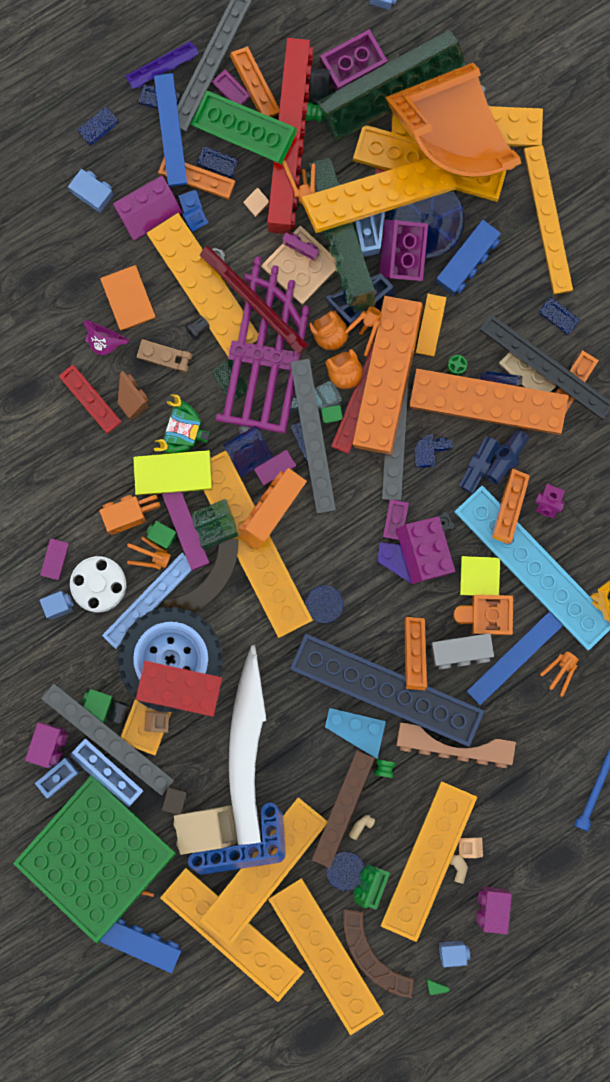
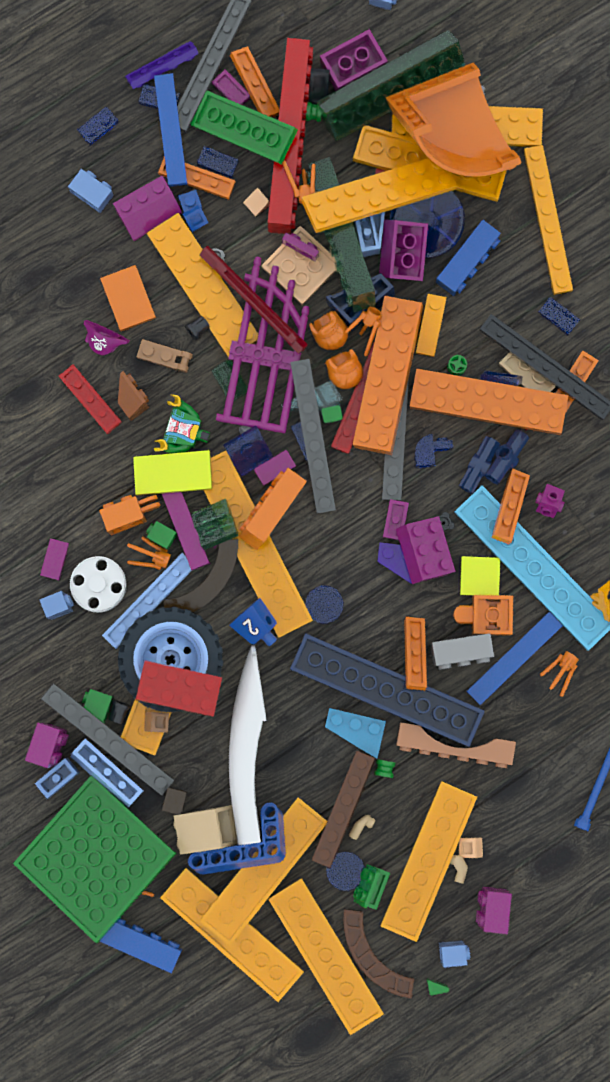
none -> blue torso [230,598,277,647]

